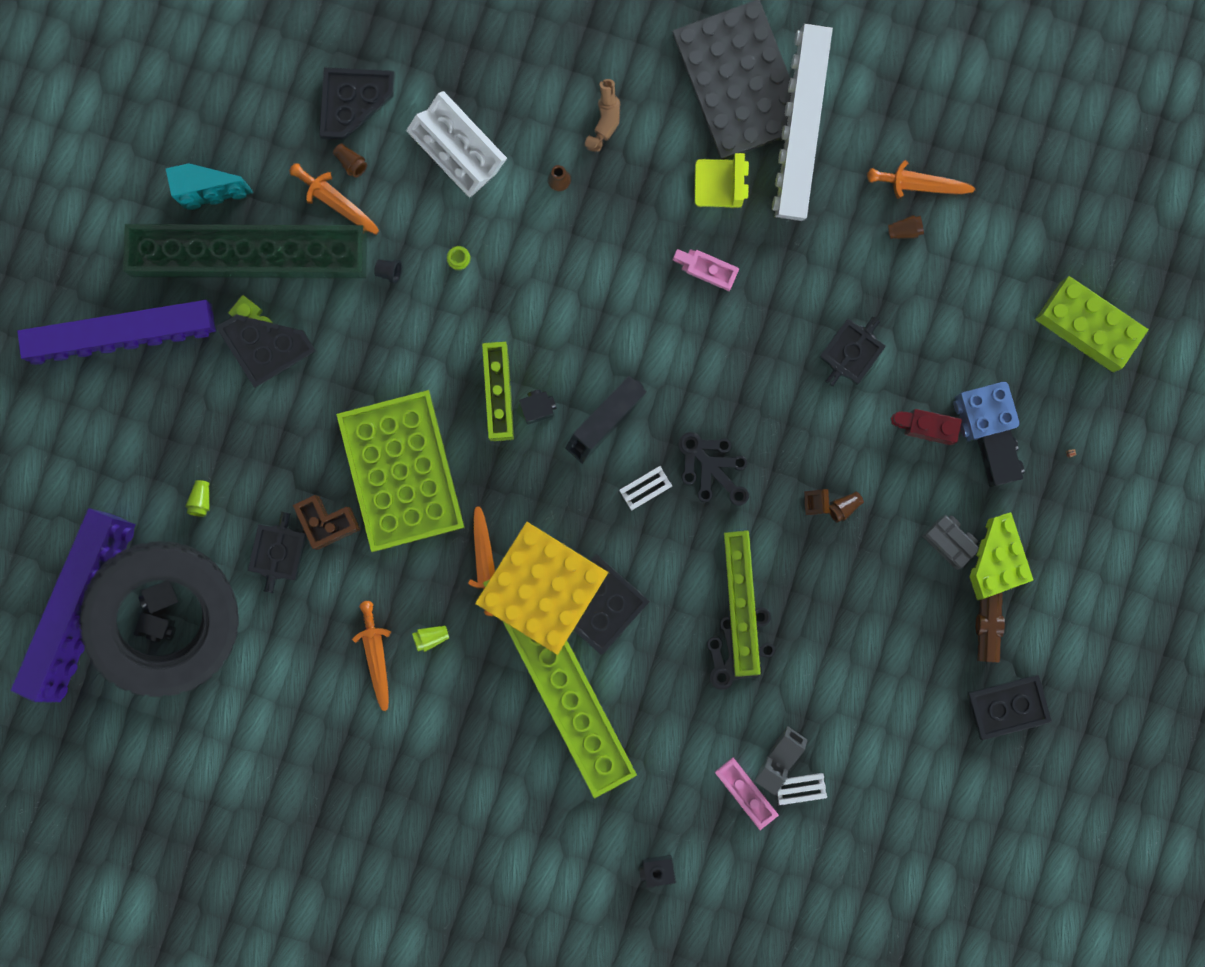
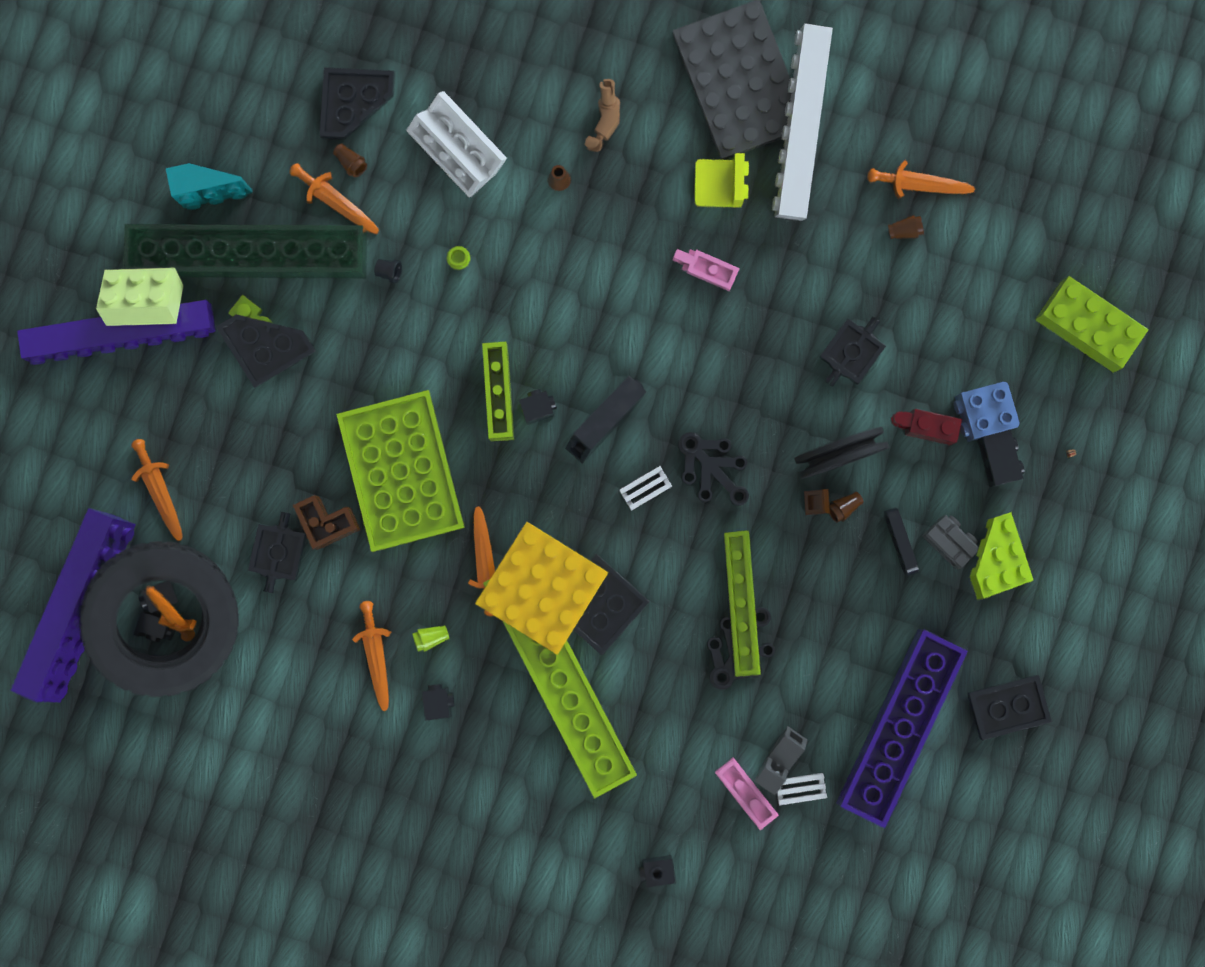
lime cone [185,480,209,517] -> none
reddish brown piece [975,592,1005,662] -> none
none -> yellowish green brick [96,268,184,326]
none -> orange sword [131,439,183,541]
none -> orange sword [146,587,197,641]
none -> black brick [422,684,454,721]
none -> black tyre [794,427,889,479]
none -> dark purple brick [836,629,968,828]
none -> black beam [884,507,919,577]

